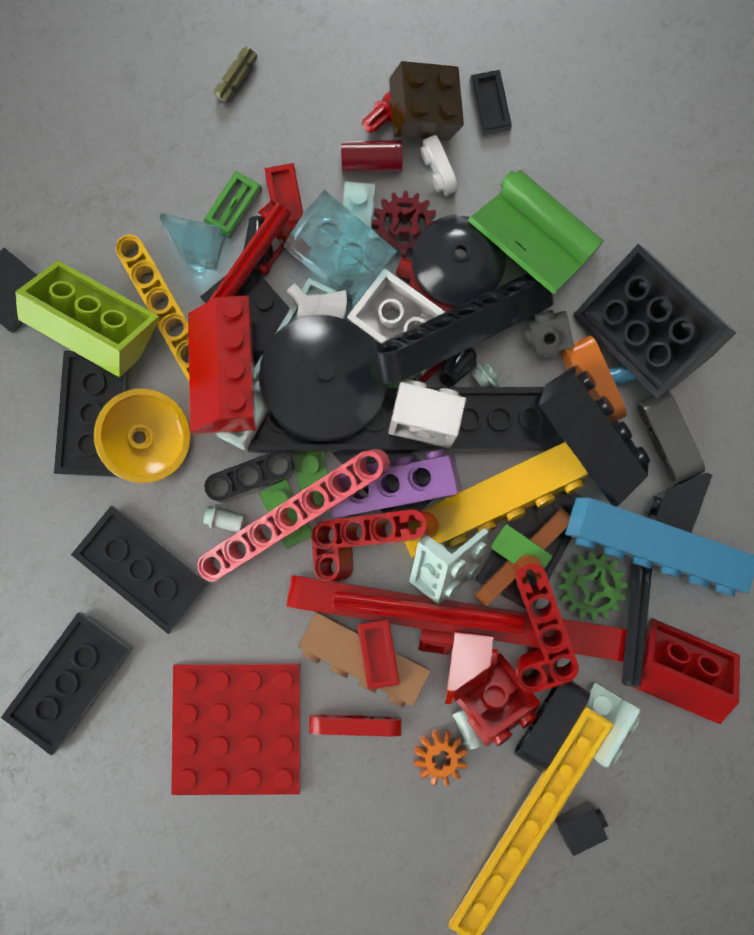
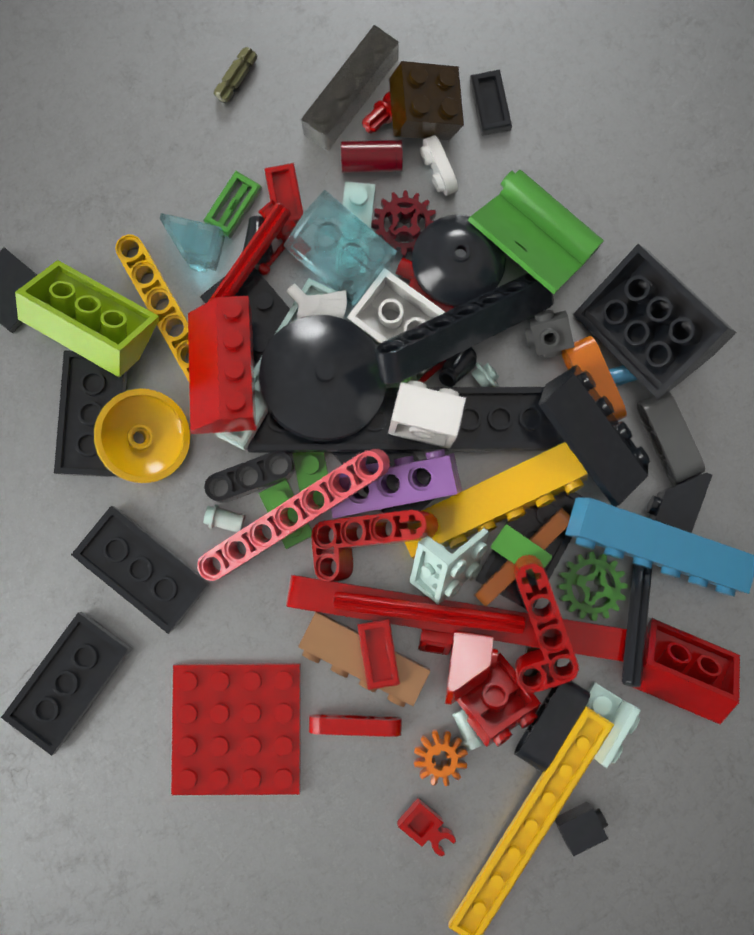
none -> clear smoke brick [301,25,399,152]
none -> red plate [397,798,456,857]

